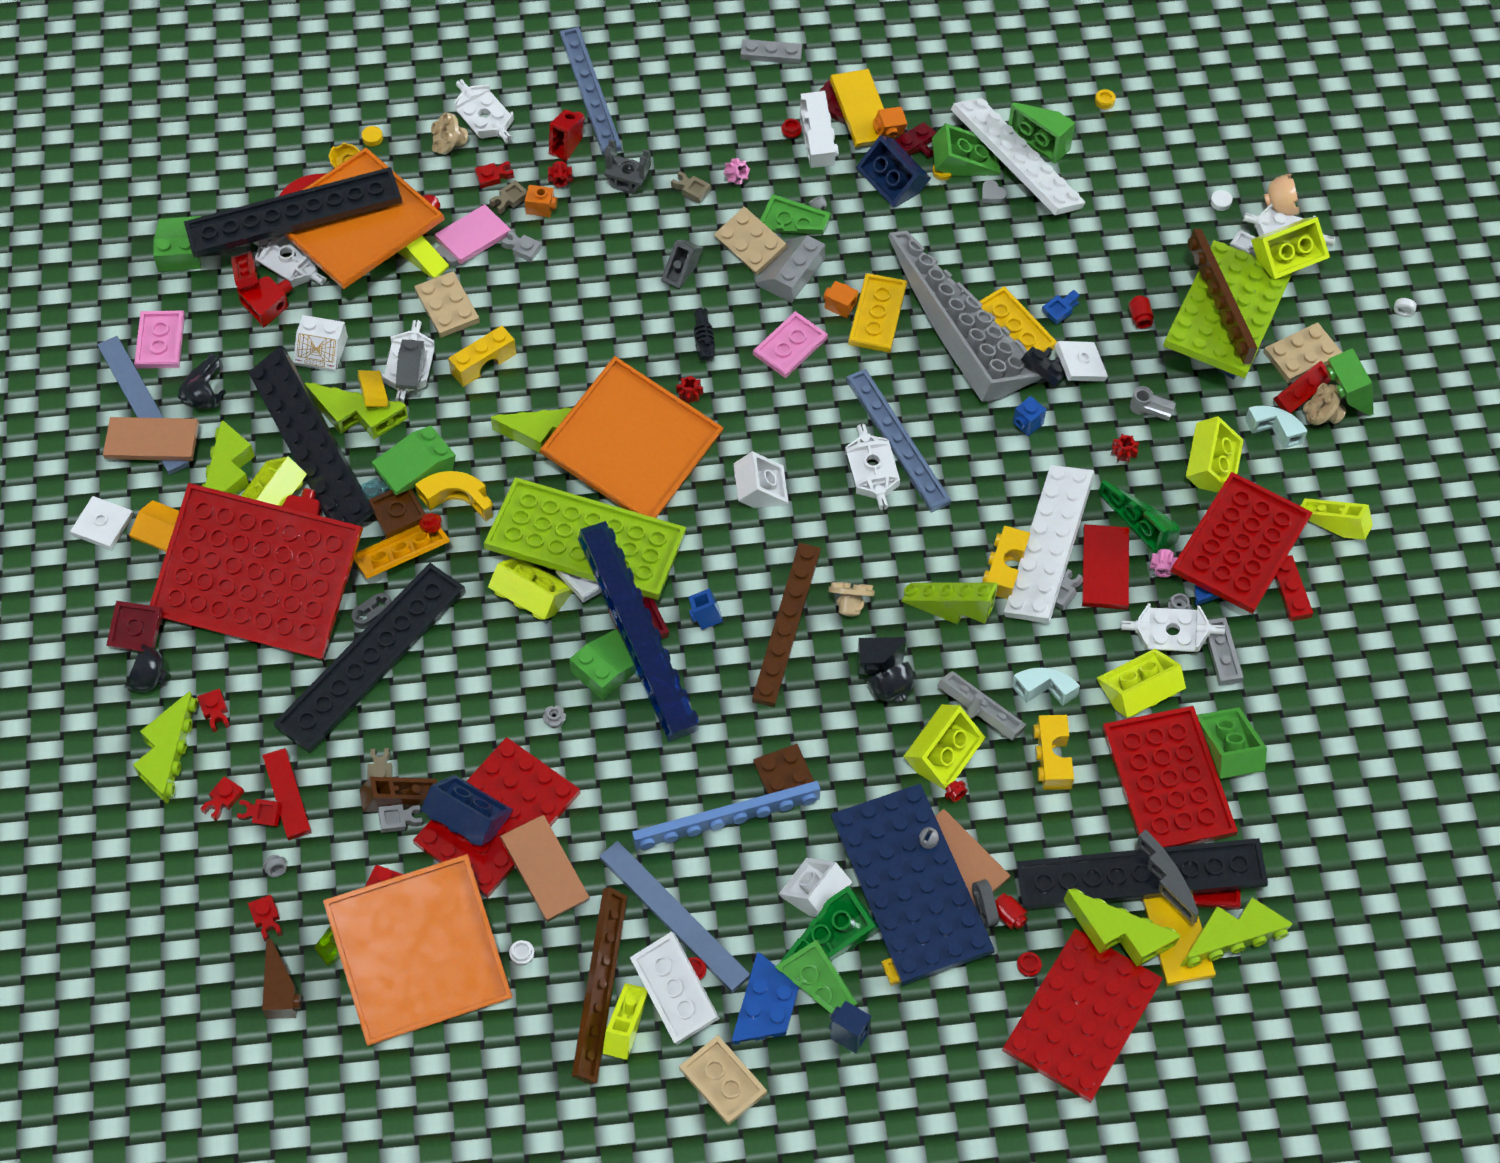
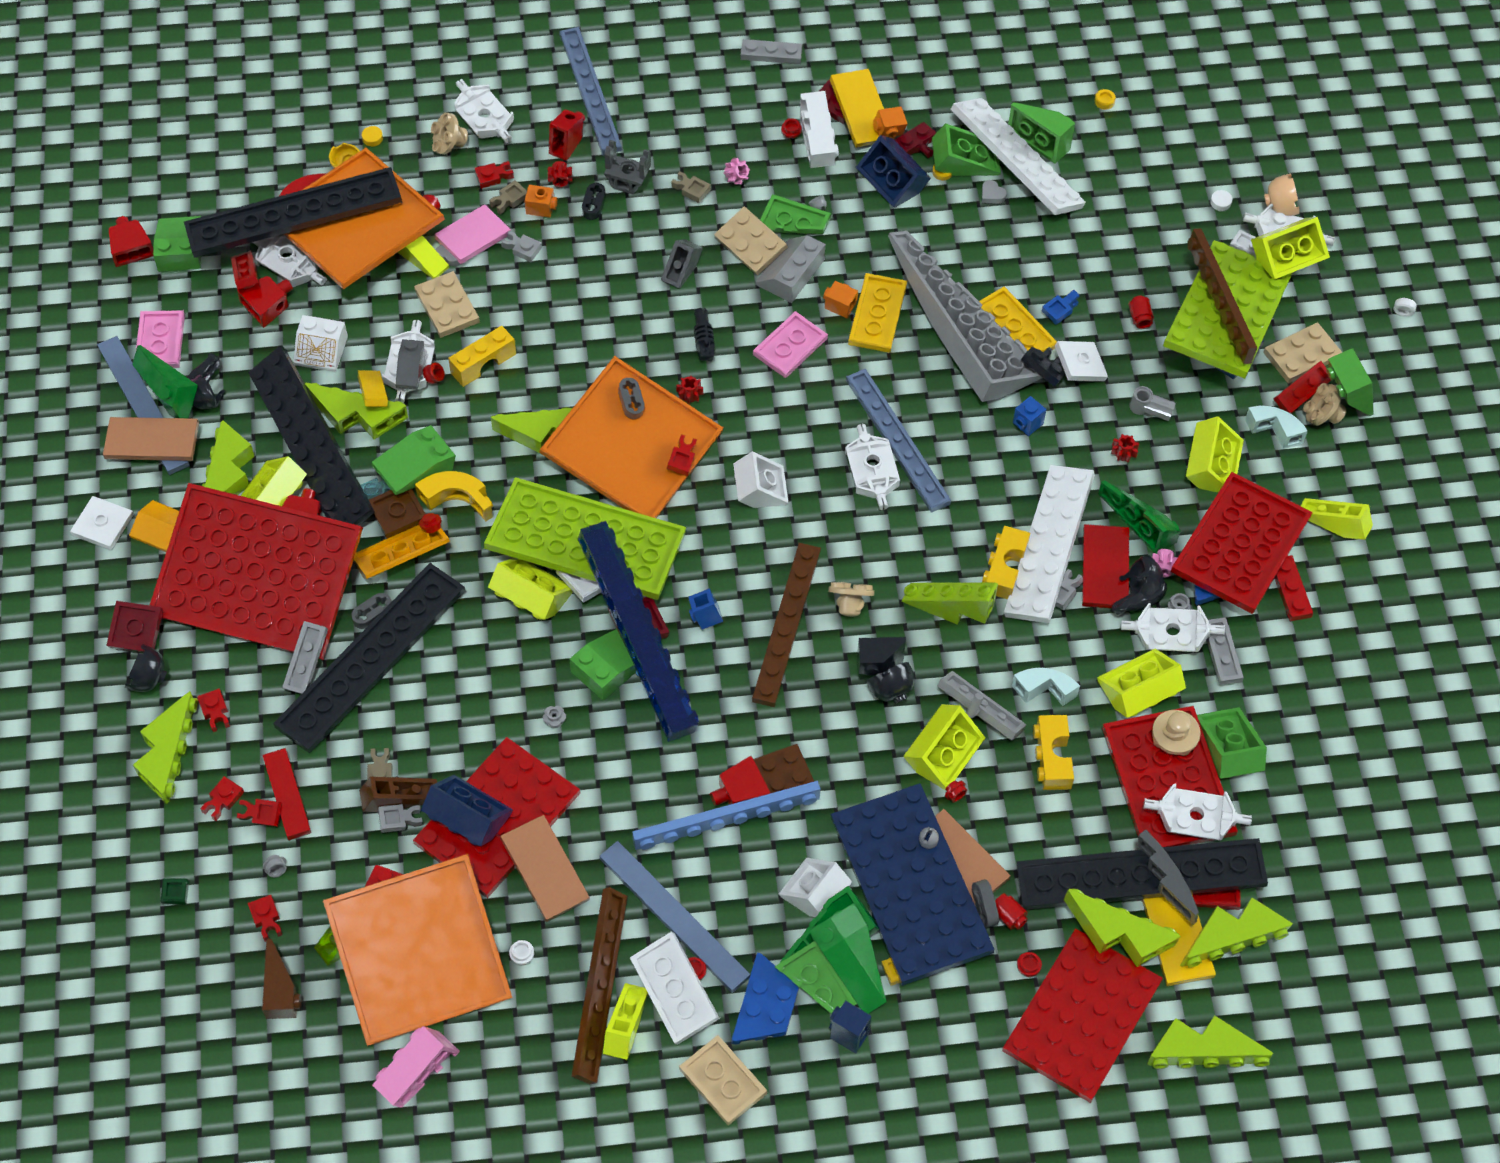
none -> red torso [109,216,154,267]
none -> green wedge [132,345,198,419]
none -> dark green tile [160,878,189,905]
none -> light grey plate [282,621,328,694]
none -> bright pink wedge [372,1026,460,1108]
none -> red bush [423,362,445,384]
none -> black beam [582,183,606,220]
none -> dark grey beam [618,377,645,419]
none -> red plate [666,434,697,476]
none -> red torso [710,756,771,806]
none -> green wedge [809,903,887,1014]
none -> black piece [1111,555,1167,615]
none -> white plate [1143,784,1252,841]
none -> lime slope [1147,1016,1273,1069]
none -> tan plate [1152,710,1201,756]

